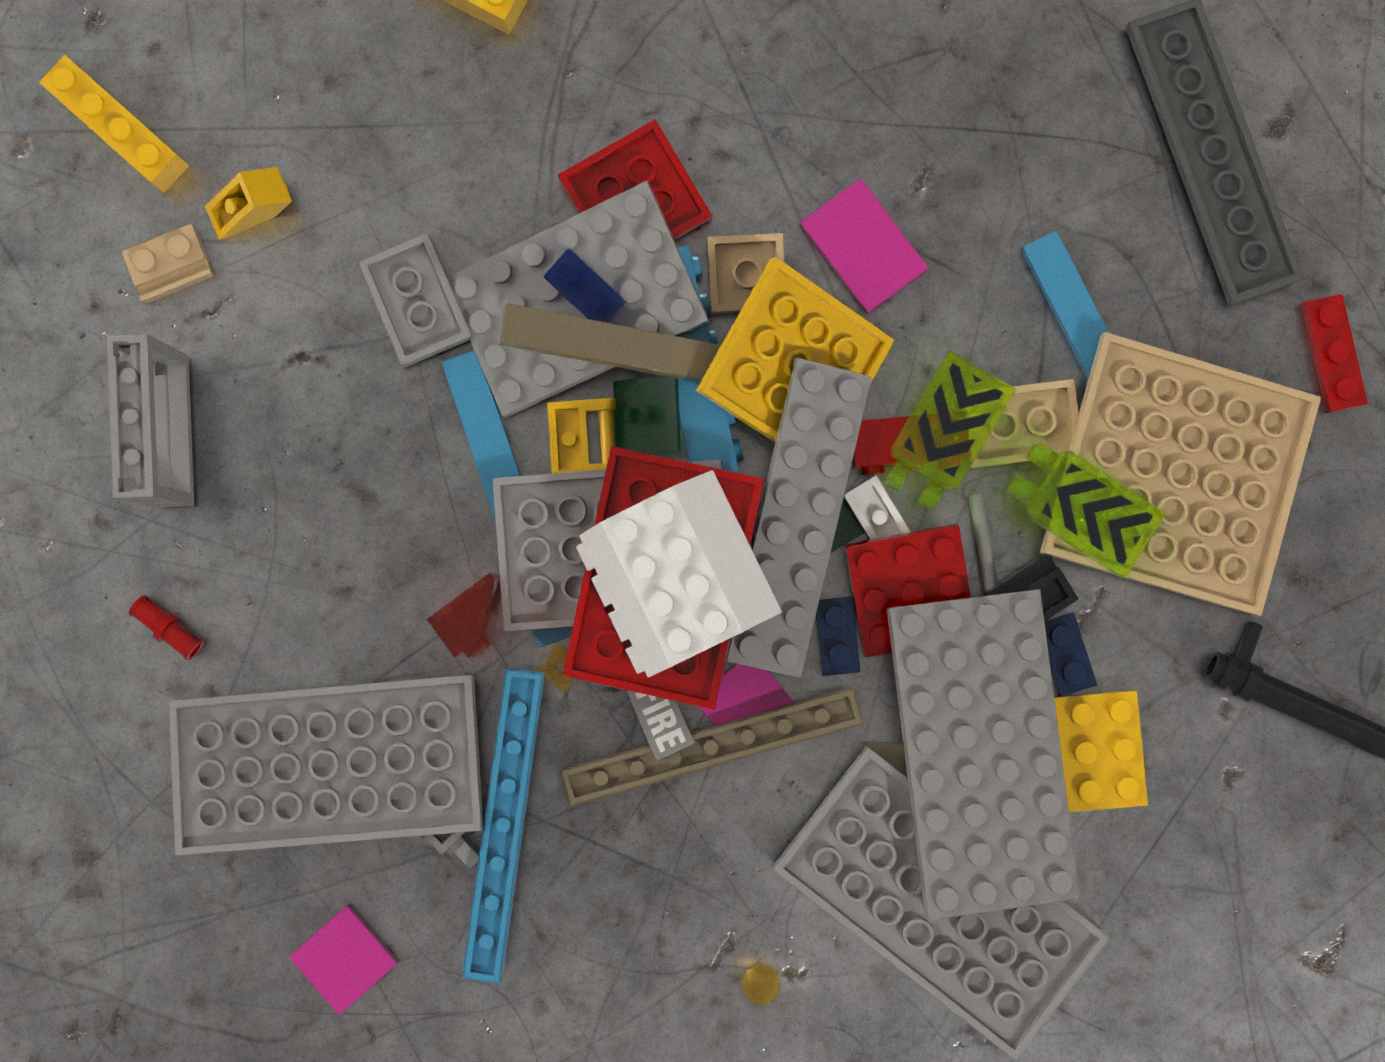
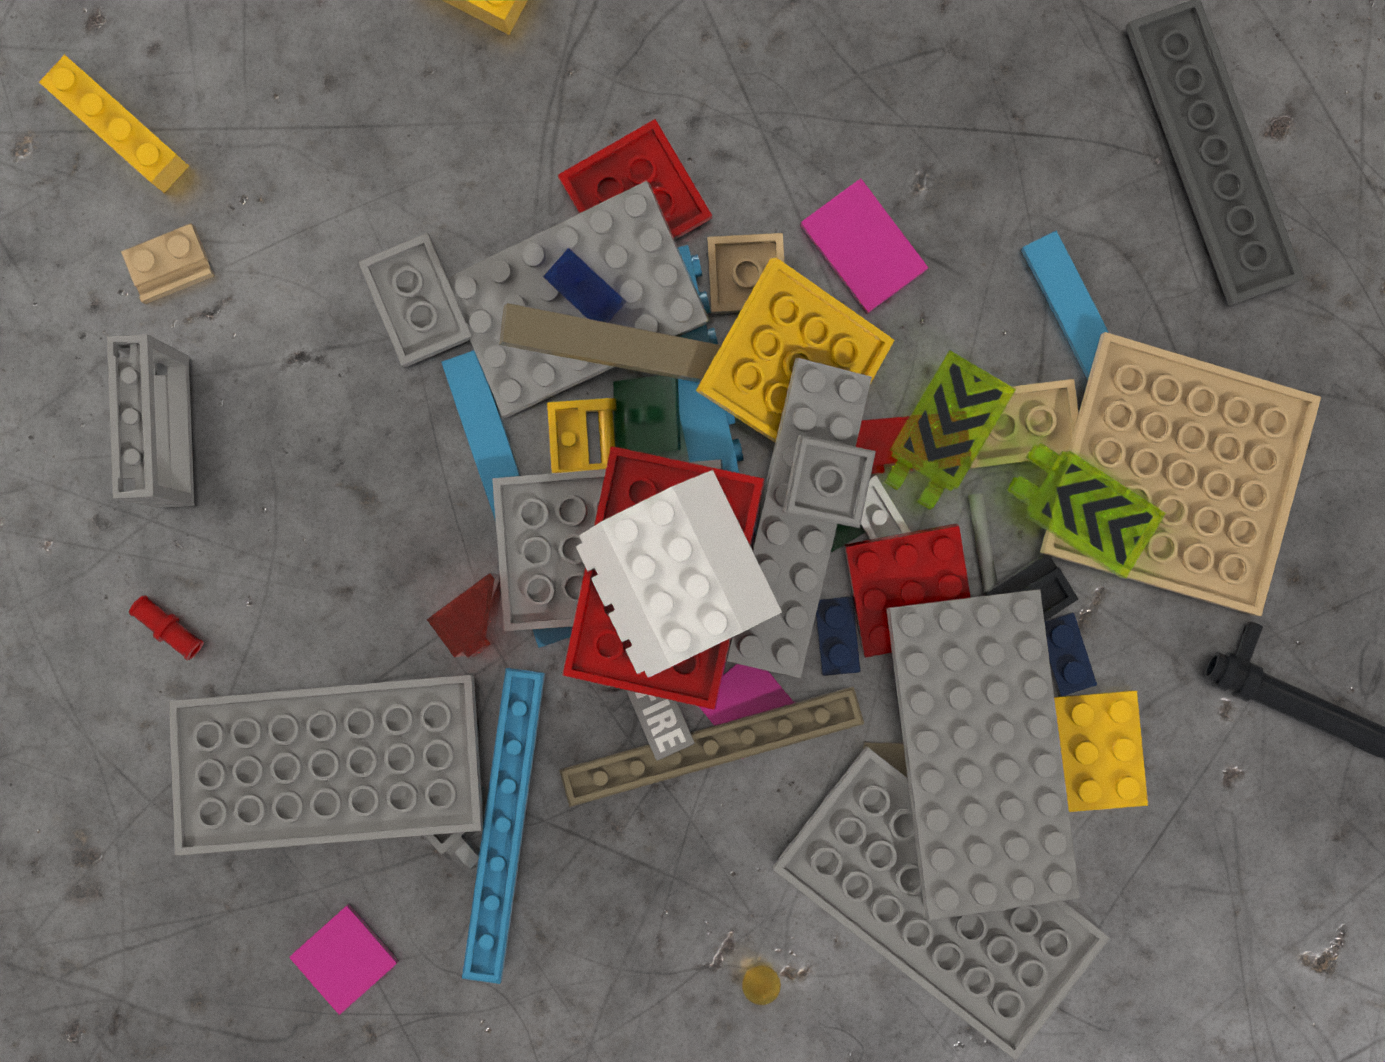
yellow slope [205,167,292,240] -> none
clear yellow plate [538,646,573,691] -> none
red plate [1301,294,1368,413] -> none
none -> light grey tile [782,435,876,528]

